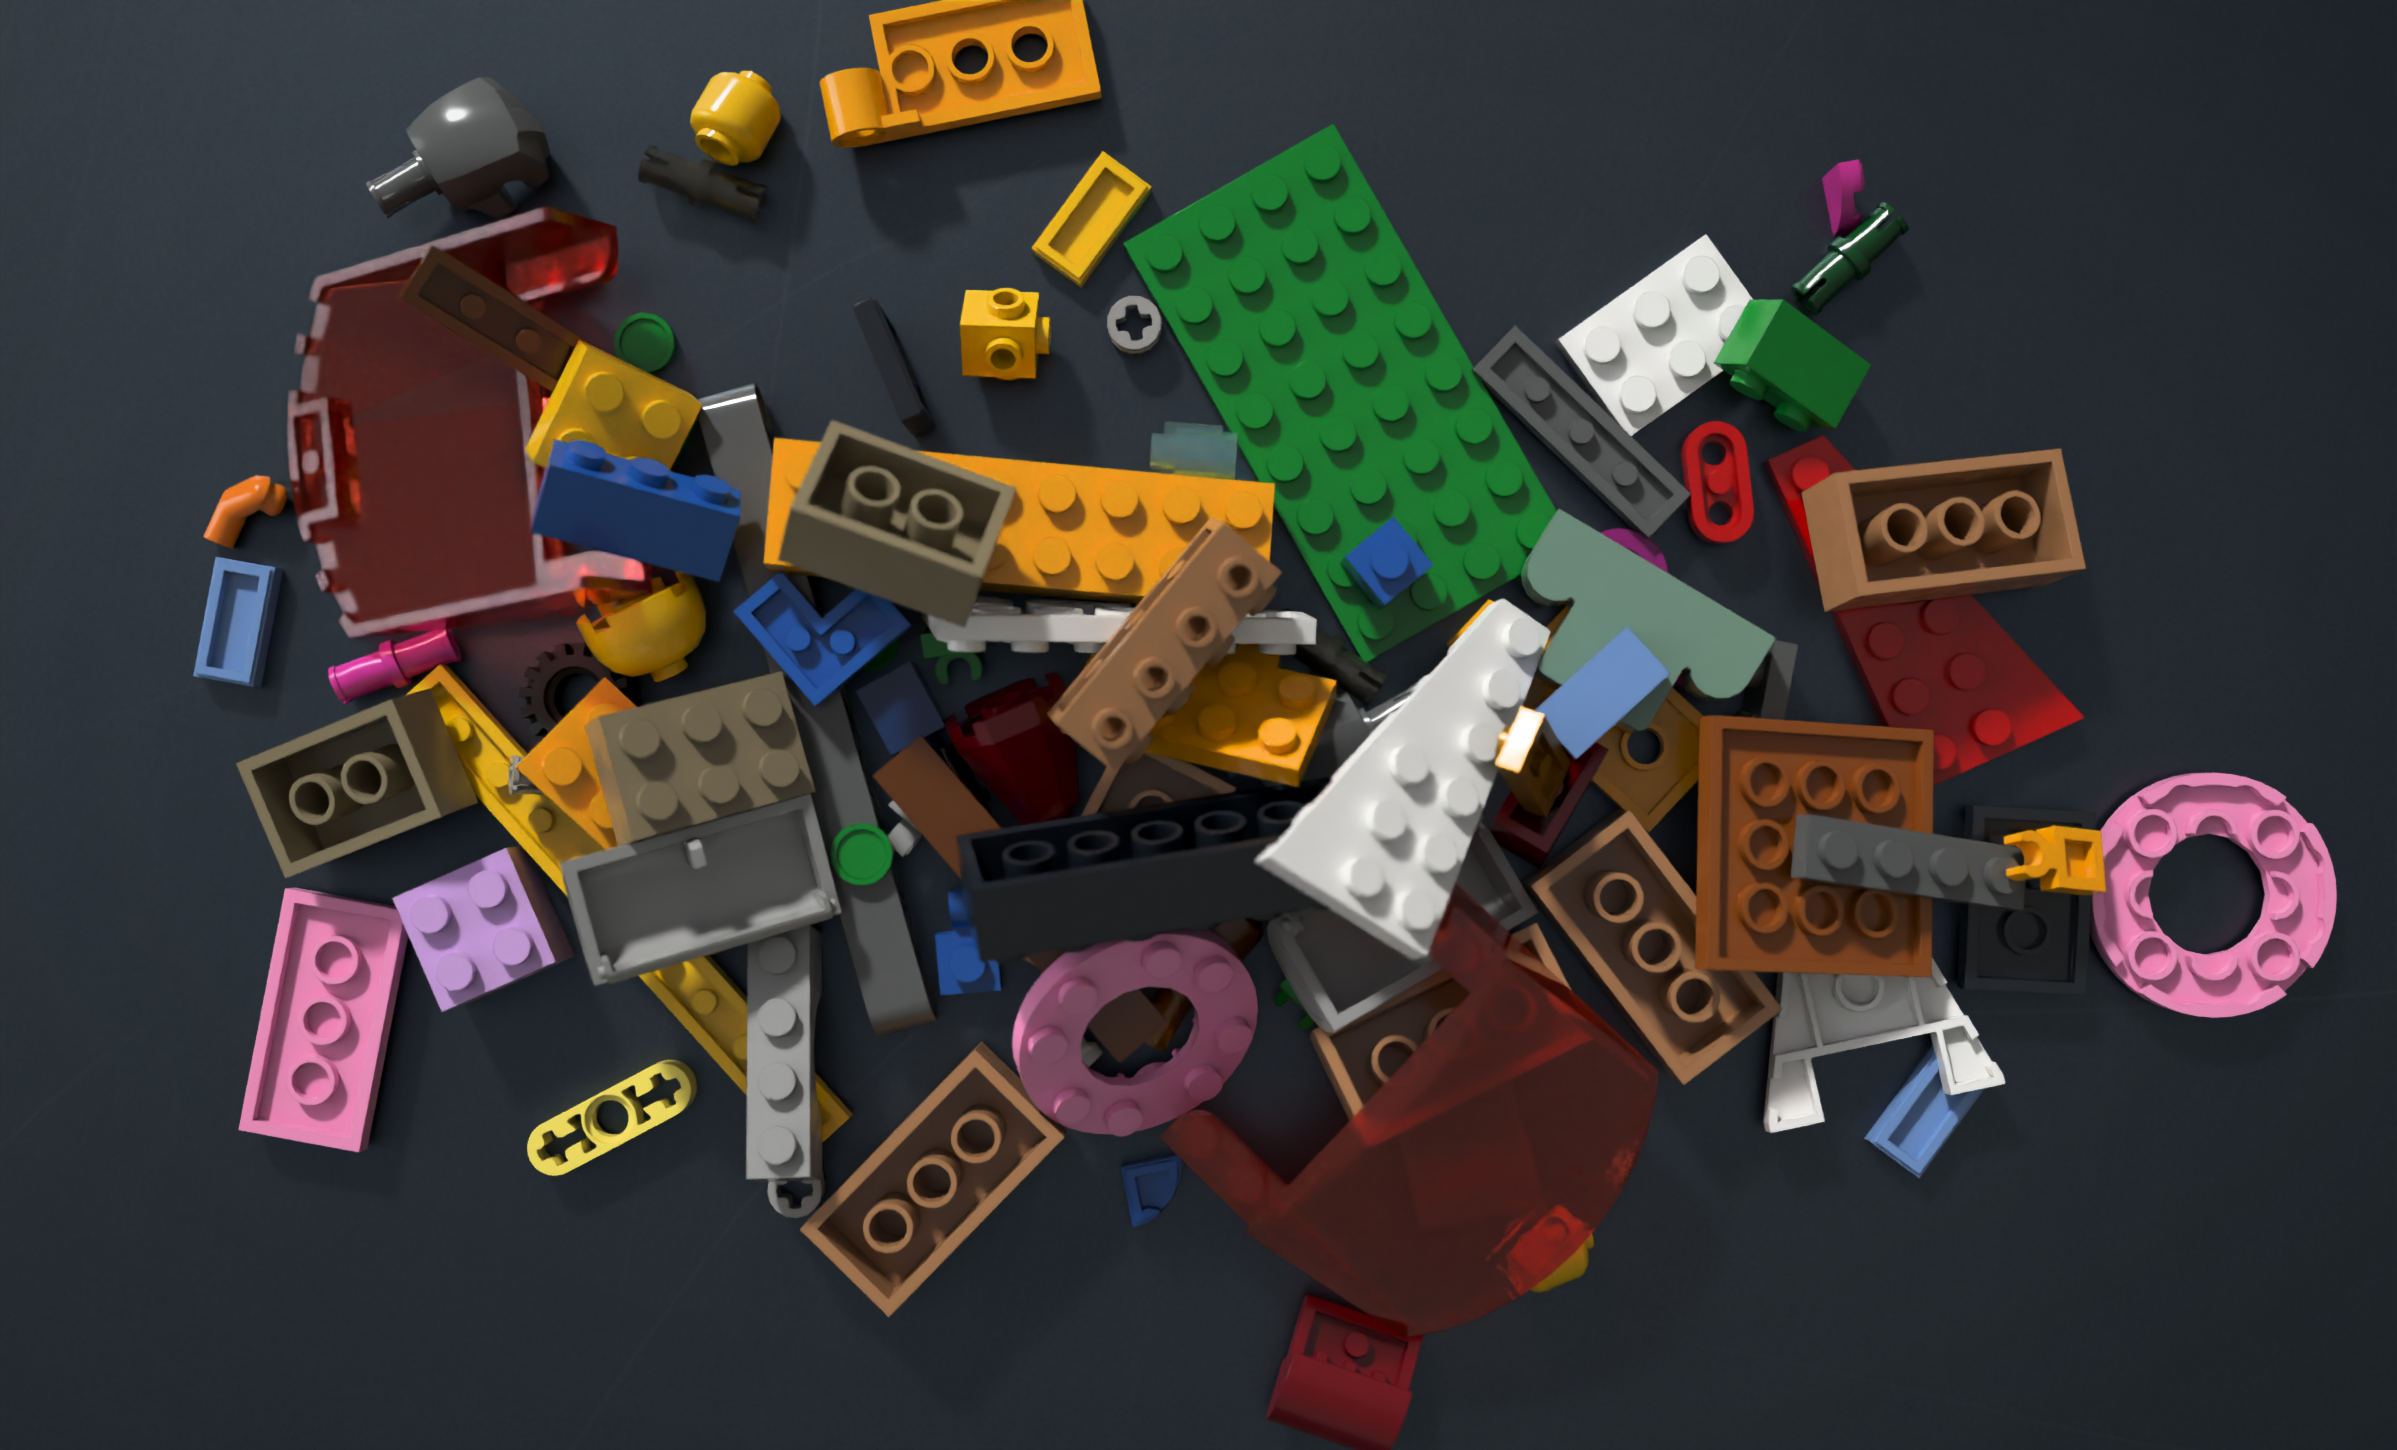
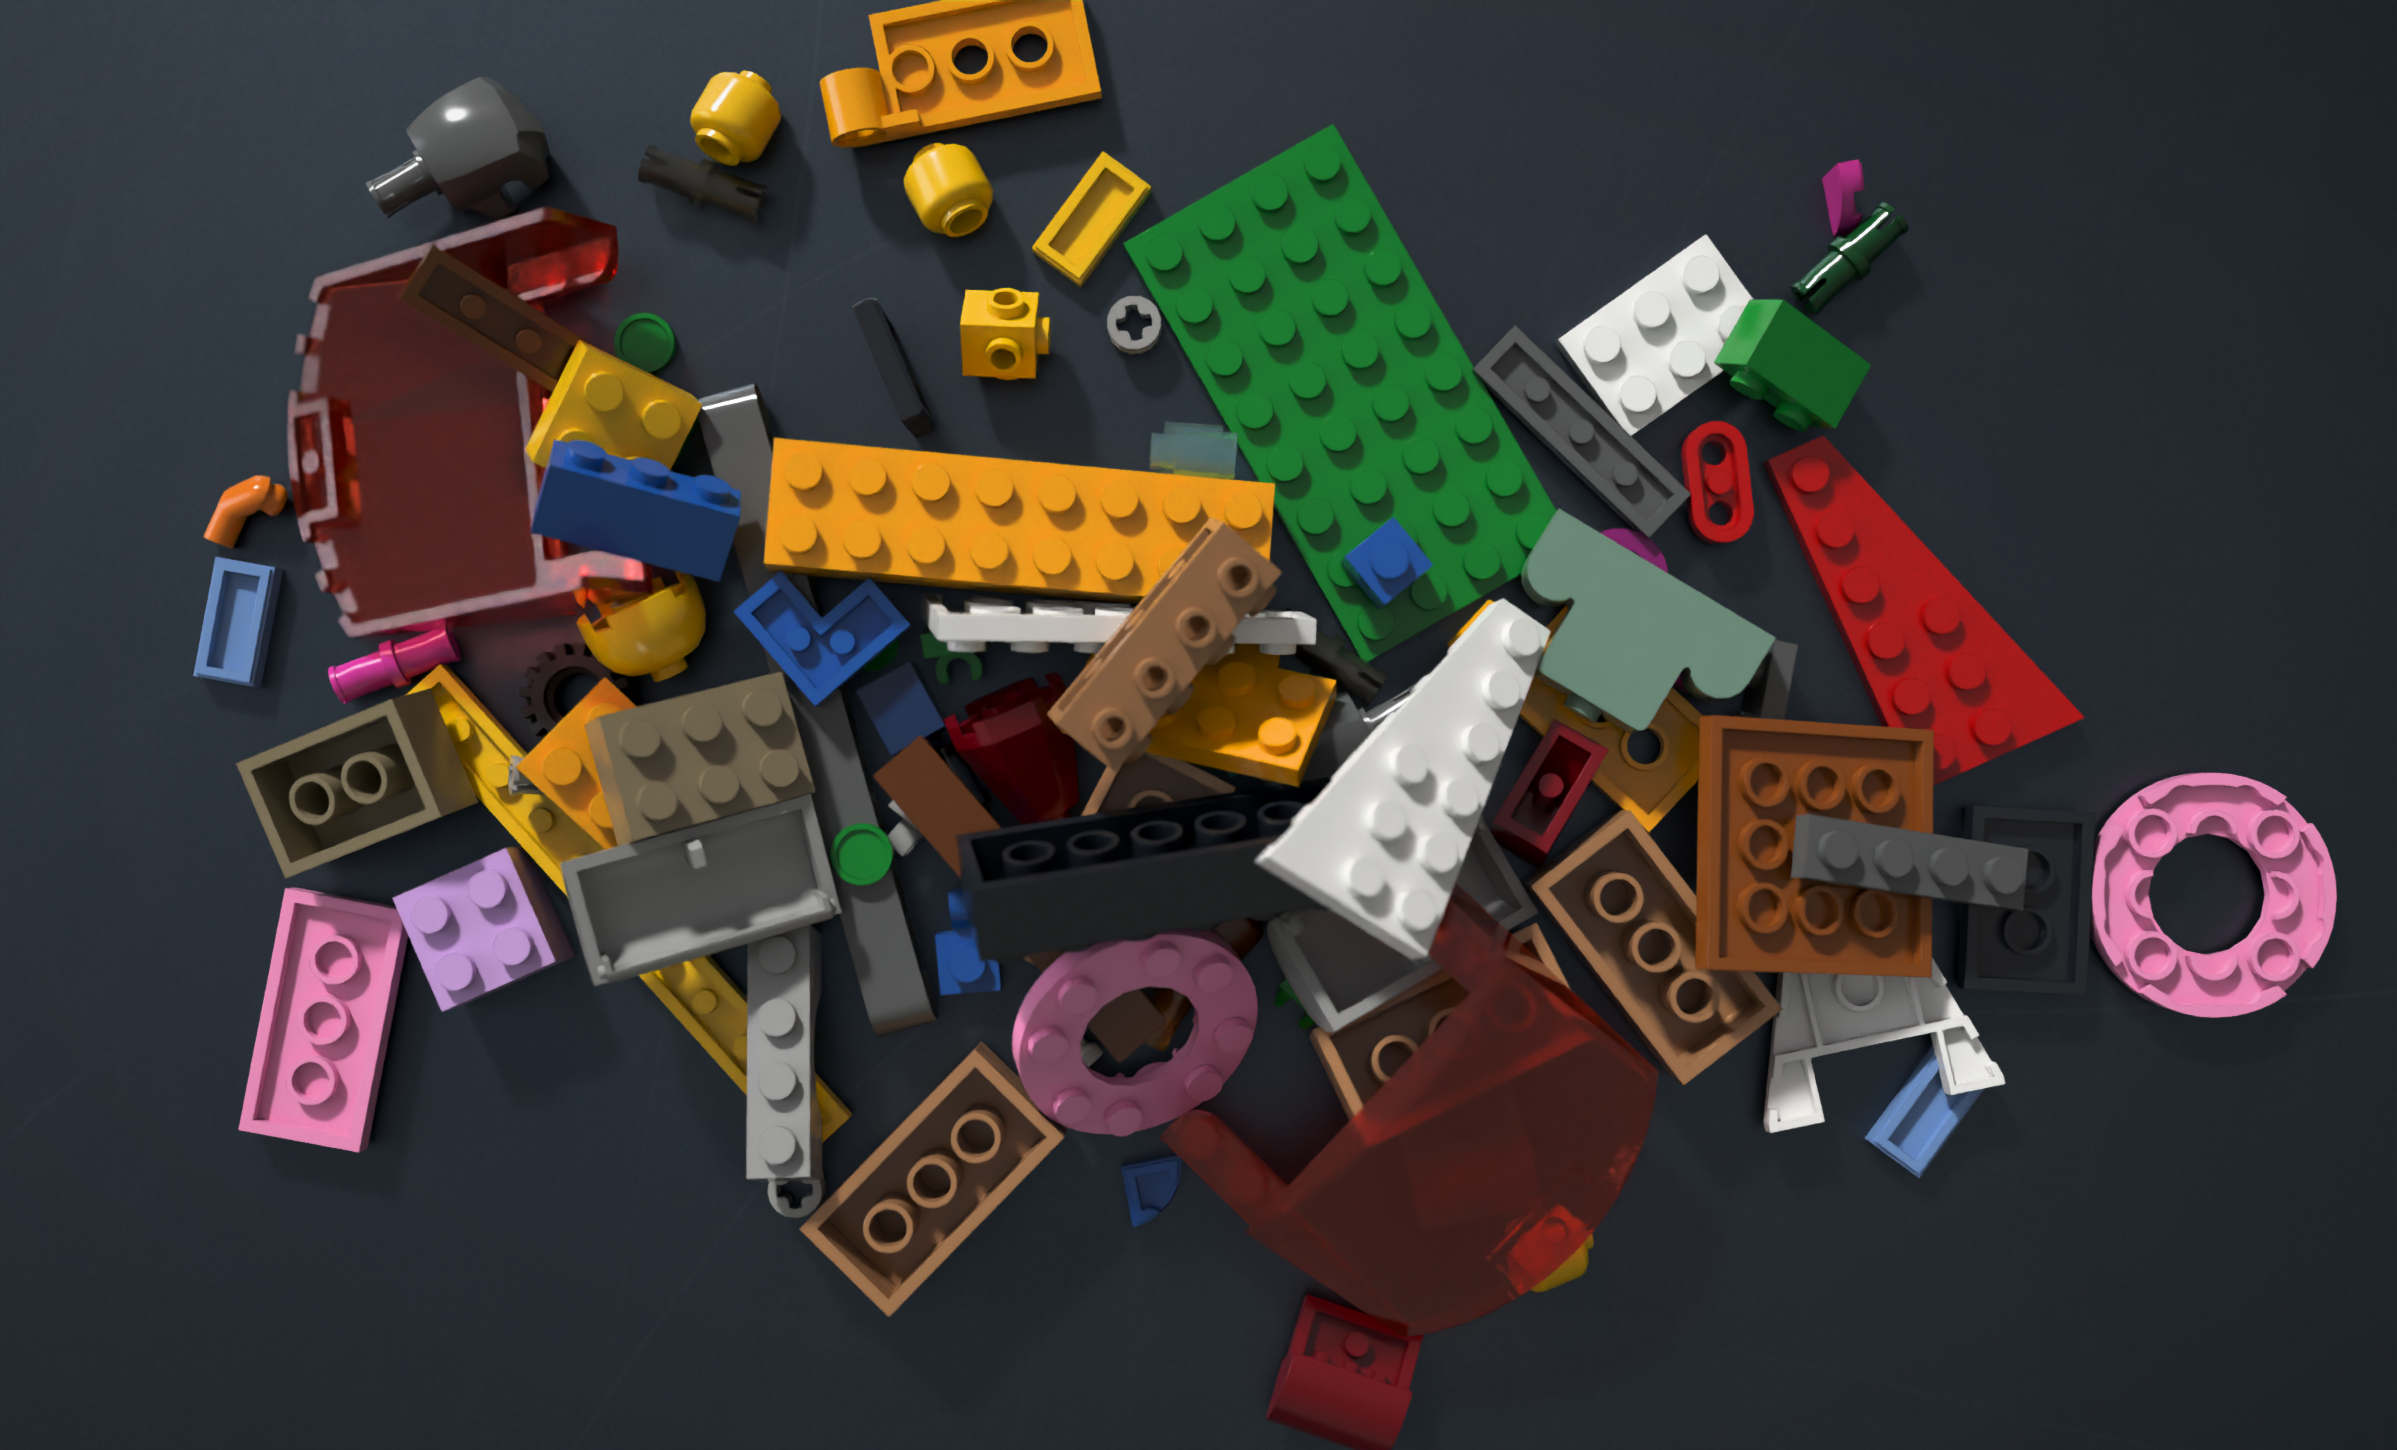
light yellow beam [527,1060,697,1176] -> none
dark tan brick [778,420,1016,628] -> none
pearl gold plate [1495,707,1571,818] -> none
medium blue tile [1534,627,1670,760] -> none
medium nougat brick [1802,449,2086,612] -> none
light orange plate [2003,826,2106,896] -> none
none -> yellow head [903,143,993,237]

